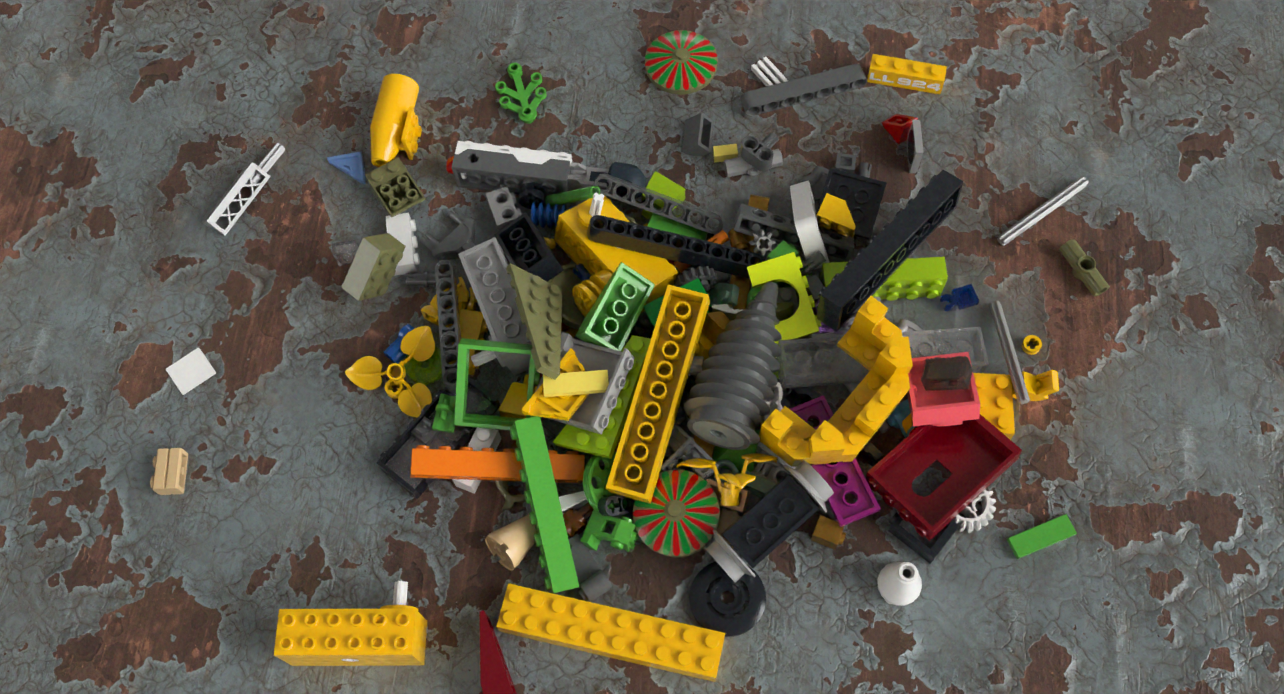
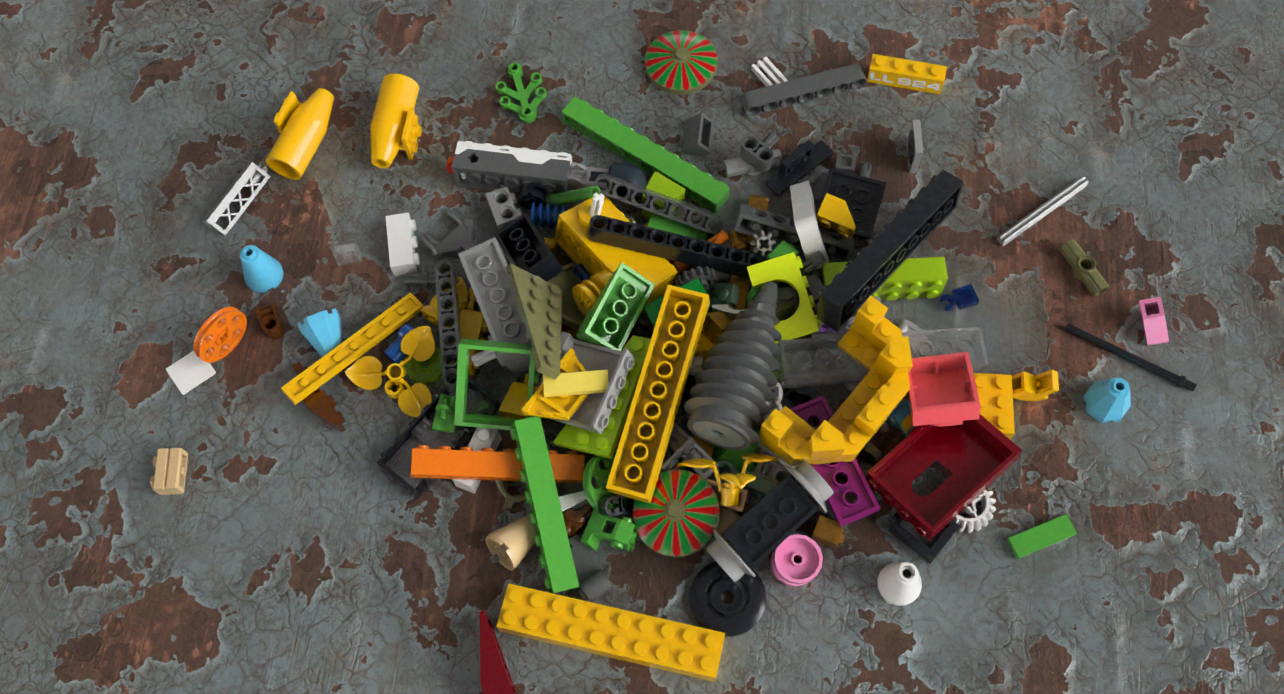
yellow piece [274,581,427,666] -> none
medium blue tile [327,151,366,184] -> none
olive brick [341,233,406,301] -> none
olive slope [365,157,426,217] -> none
light yellow piece [713,144,738,163] -> none
red slope [881,114,918,144] -> none
clear smoke brick [921,356,973,391] -> none
light grey axle [989,301,1030,405] -> none
yellow bush [1022,335,1042,355] -> none
none -> orange wedge [193,307,247,363]
none -> medium azure cone [240,245,284,293]
none -> reddish brown piece [254,300,285,340]
none -> yellow piece [266,88,334,180]
none -> yellow plate [281,292,424,405]
none -> reddish brown slope [292,362,346,432]
none -> medium azure cone [297,308,342,357]
none -> bright green brick [561,97,730,213]
none -> black bracket [766,140,833,196]
none -> bright pink wheel [770,534,823,587]
none -> black bar [1064,323,1197,391]
none -> medium azure cone [1083,378,1131,423]
none -> bright pink slope [1139,297,1169,346]

